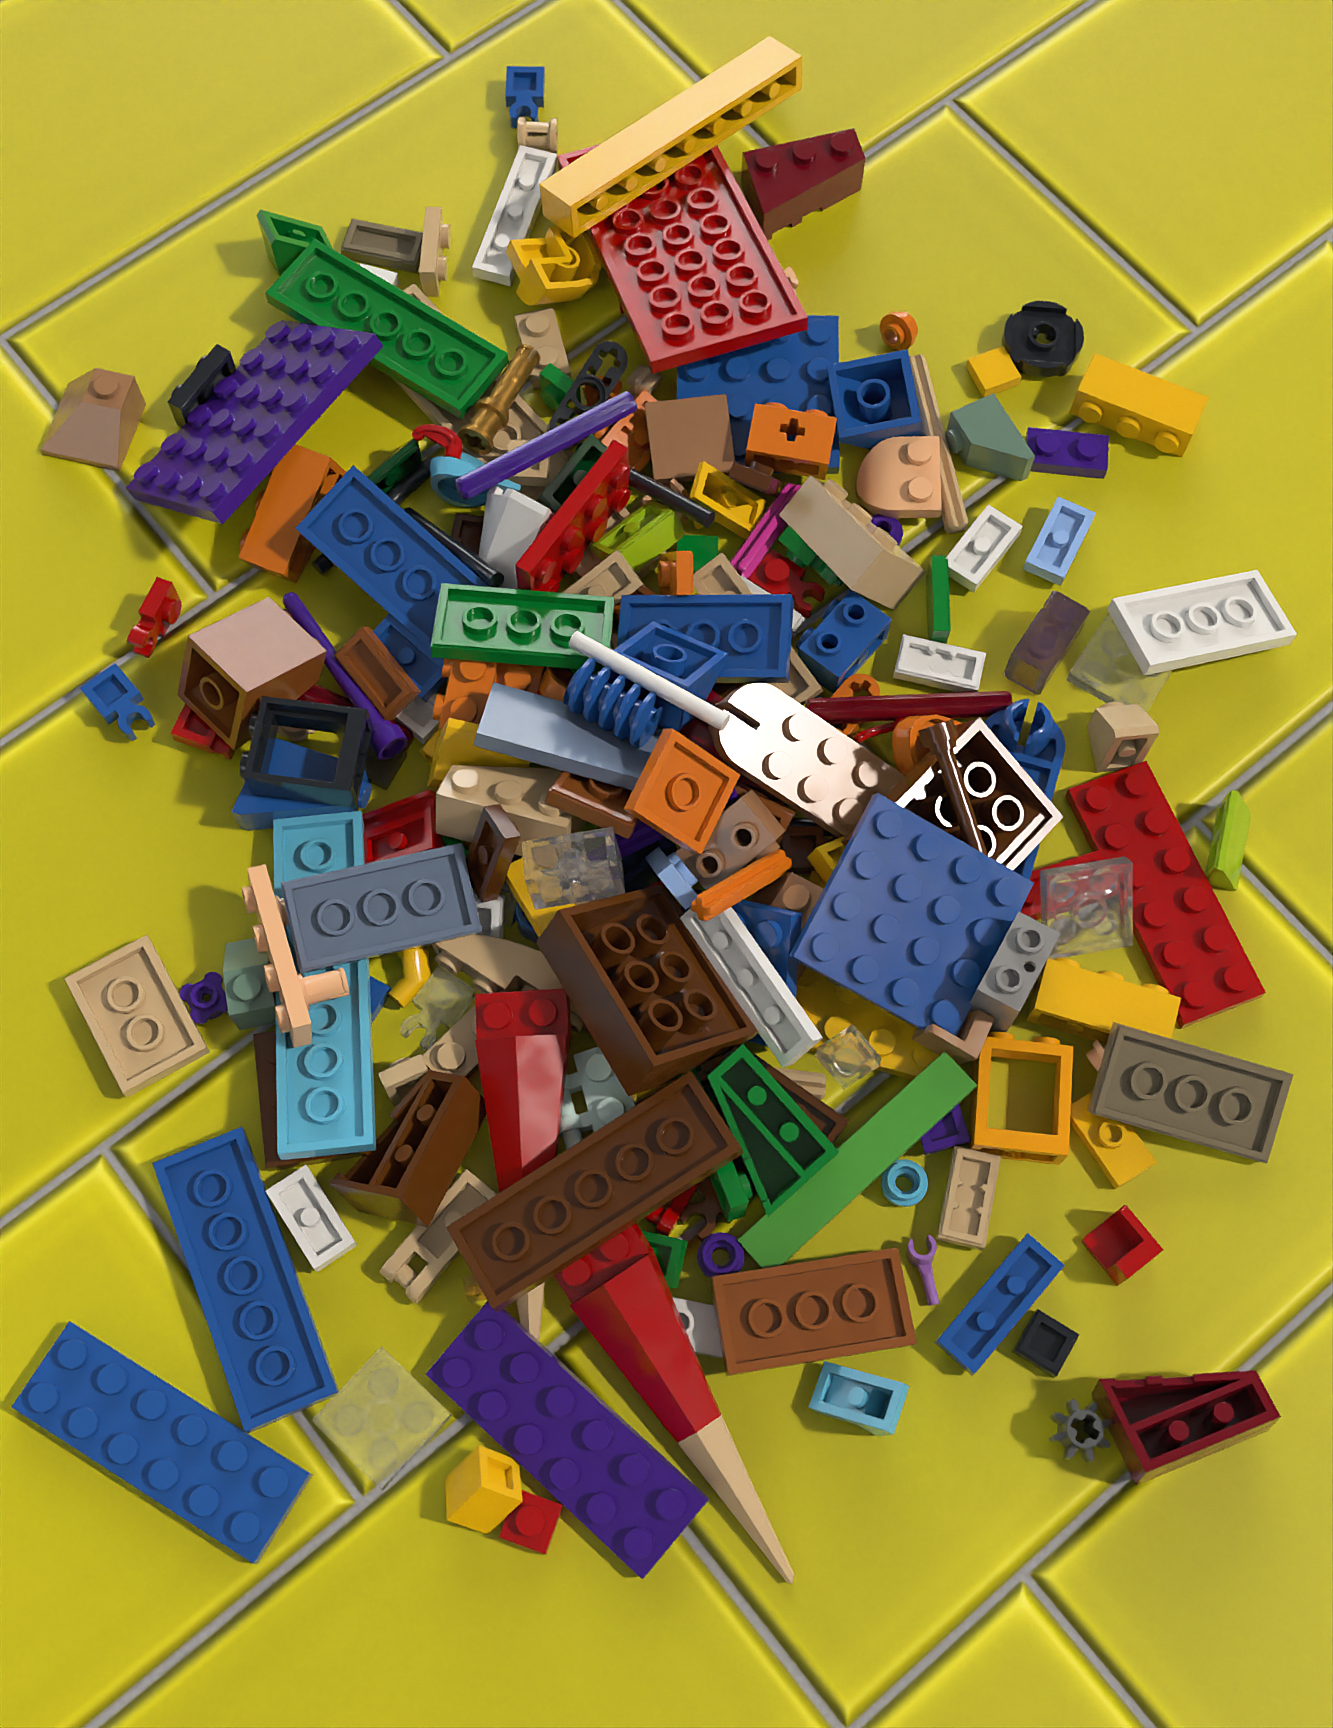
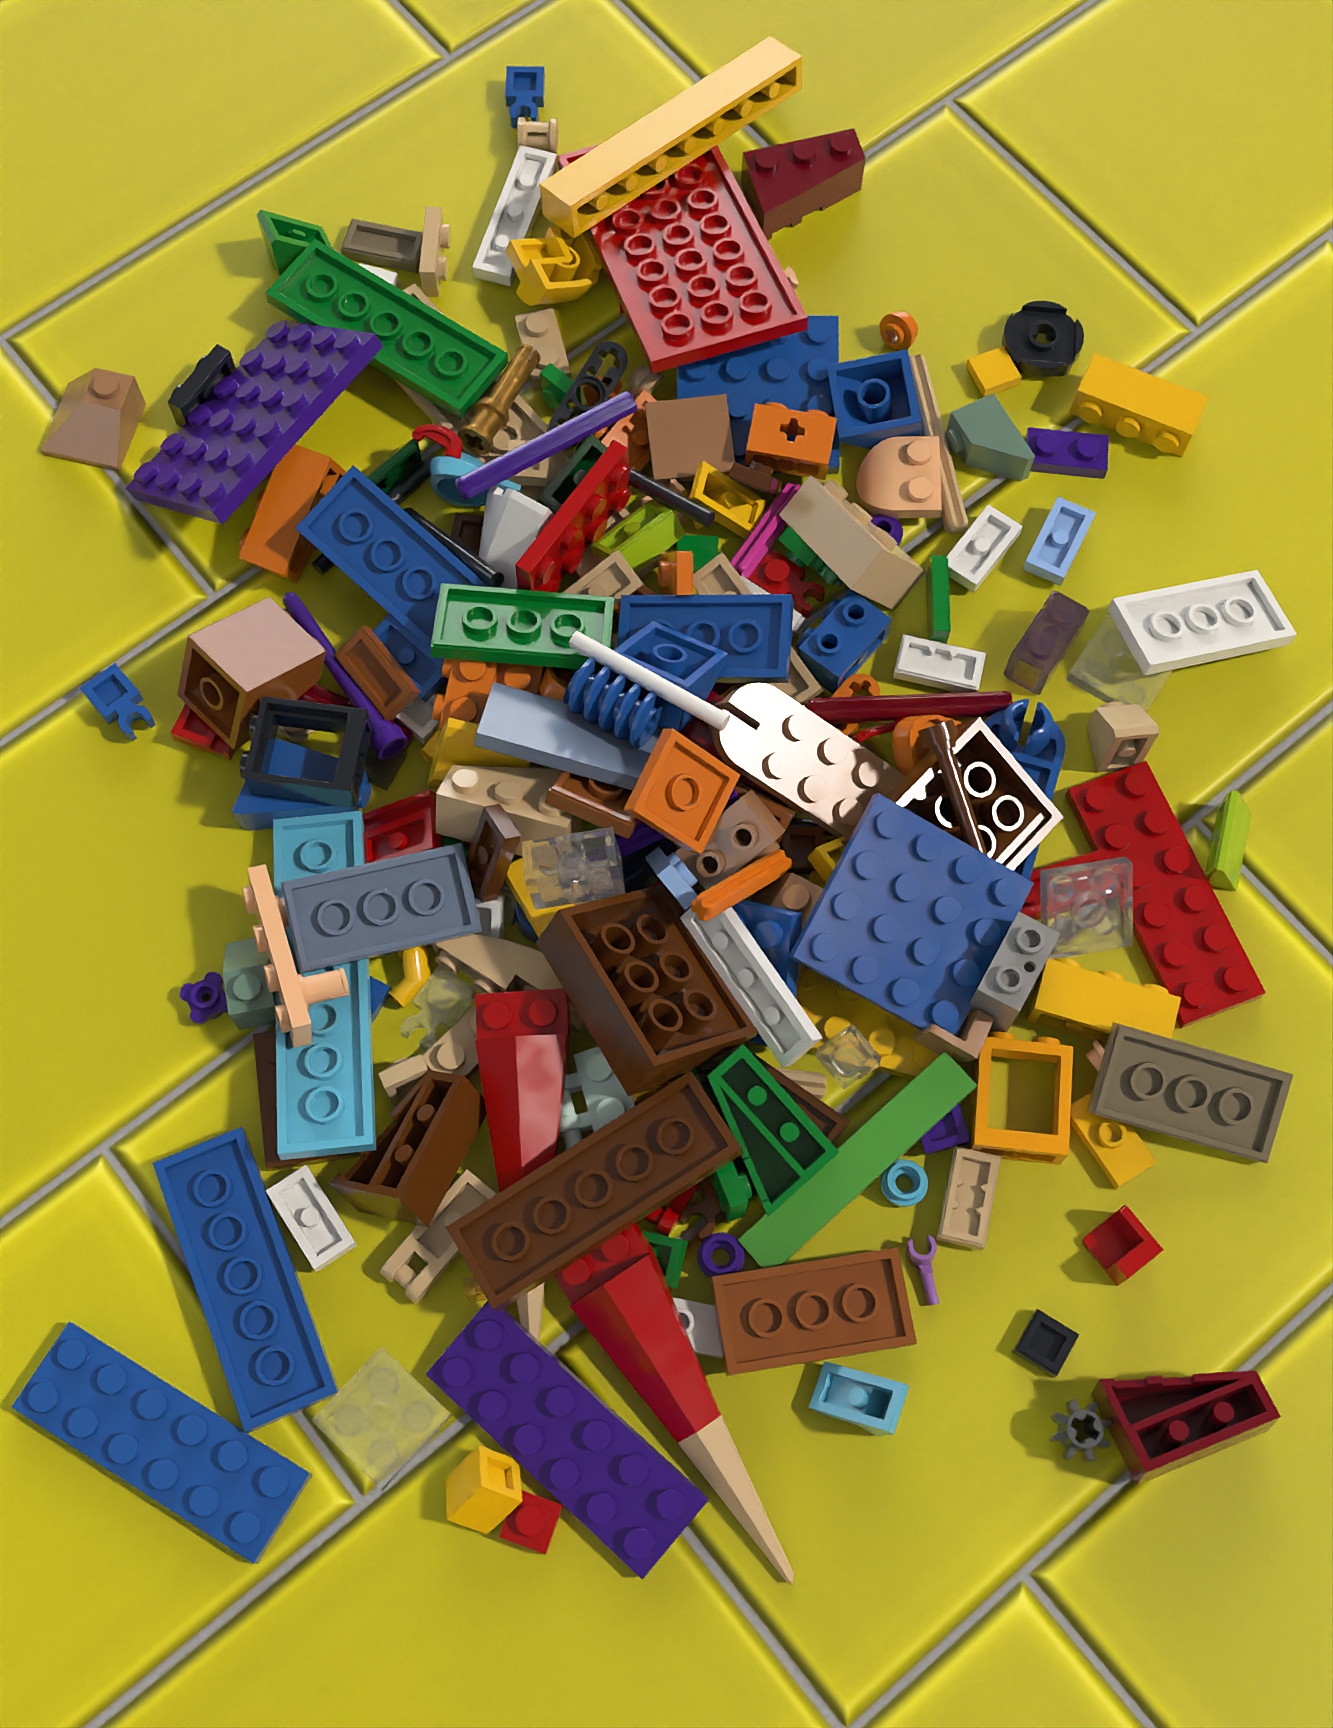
tan plate [64,935,210,1098] -> none
red plate [127,577,182,658] -> none
blue plate [935,1233,1065,1376] -> none

